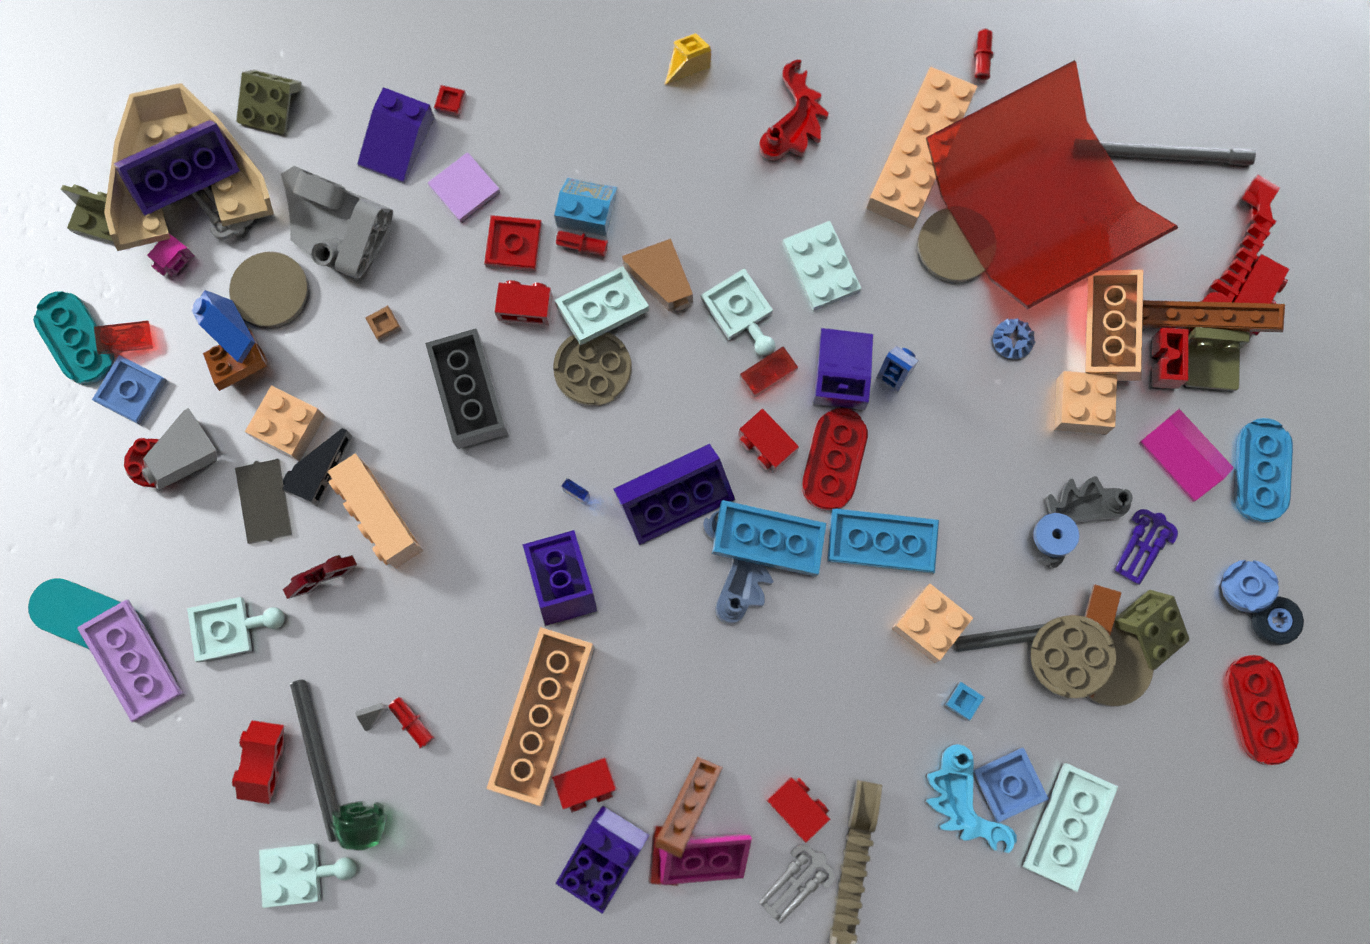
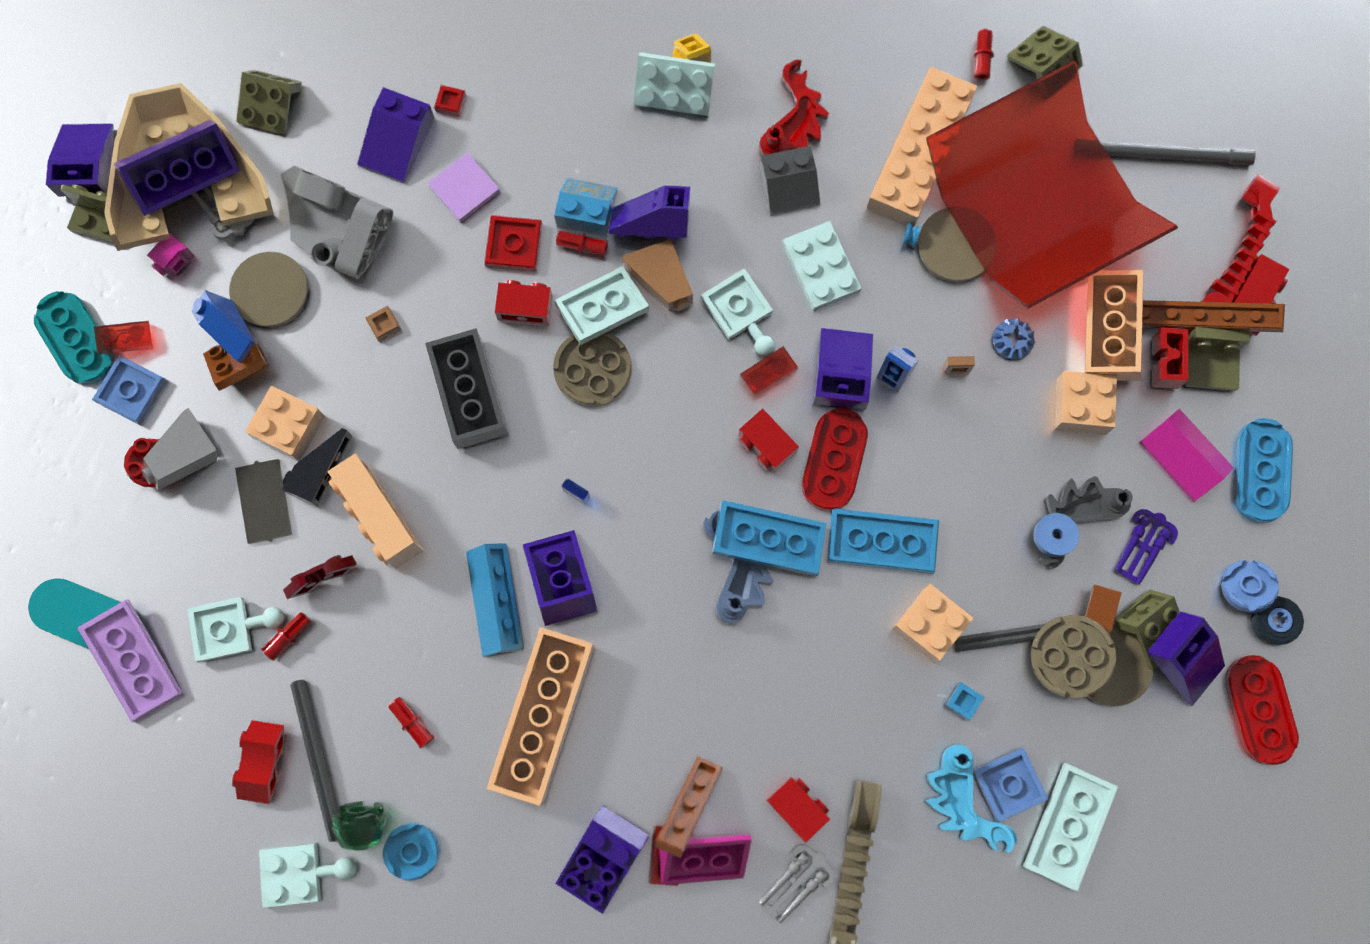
light grey slope [355,703,388,731] -> none
red brick [552,758,617,813] -> none
dark purple slope [613,443,735,545] -> none
none -> dark purple slope [45,123,114,197]
none -> red axle [261,612,311,661]
none -> dark azure tile [382,823,440,881]
none -> dark azure panel [466,543,524,657]
none -> dark purple slope [609,185,691,240]
none -> light aqua plate [633,52,715,116]
none -> dark grey slope [759,146,820,215]
none -> dark azure bush [902,223,921,248]
none -> medium nougat tile [944,356,975,374]
none -> olive bracket [1007,26,1083,96]
none -> dark purple slope [1147,611,1225,706]

